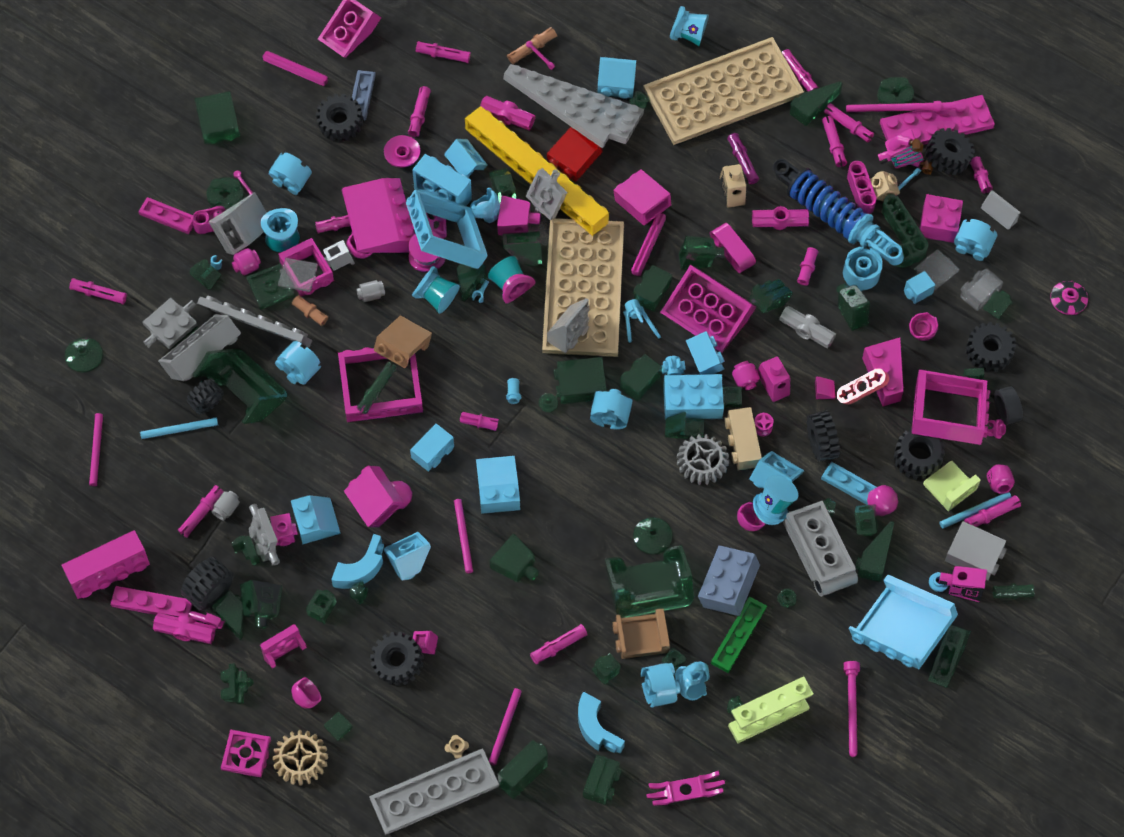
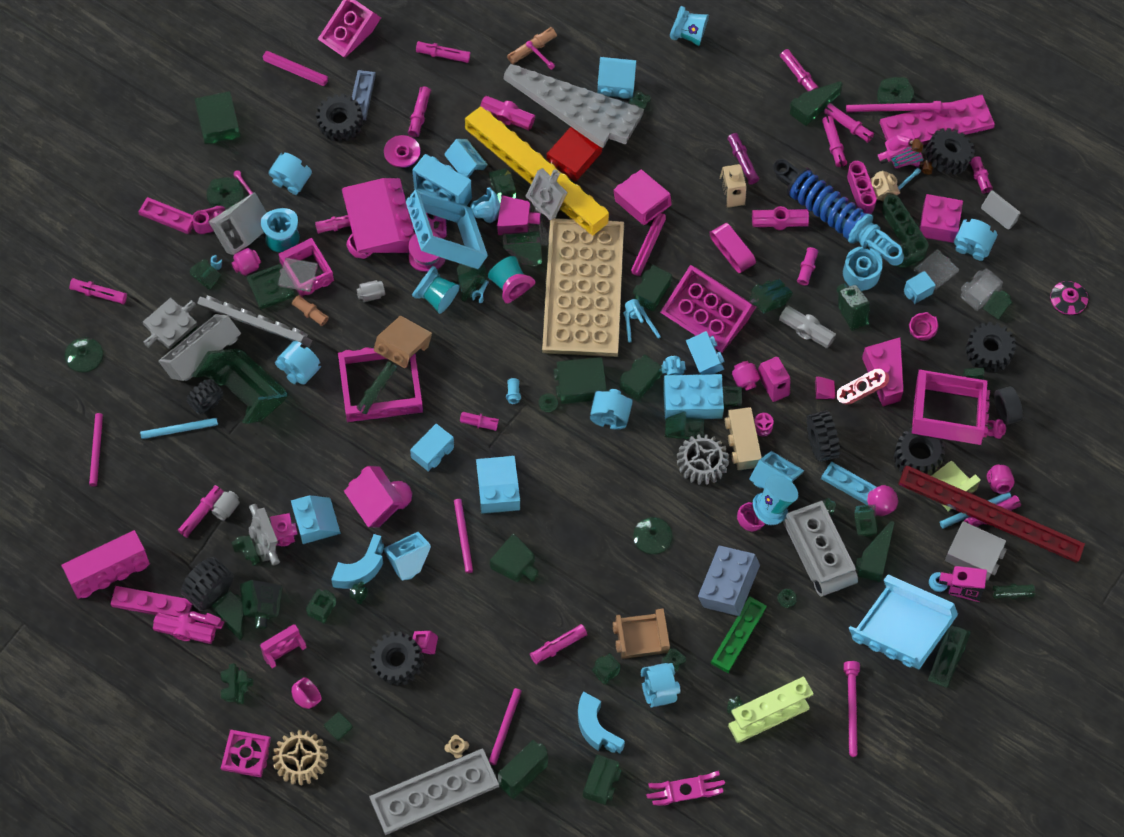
light grey brick [323,240,355,271] -> none
light grey slope [547,298,589,354] -> none
clear green windscreen [605,545,694,618] -> none
tan plate [643,37,804,145] -> none
medium azure hair [675,662,710,700] -> none
clear green torso [678,236,724,270] -> none
none -> dark red plate [898,466,1085,563]

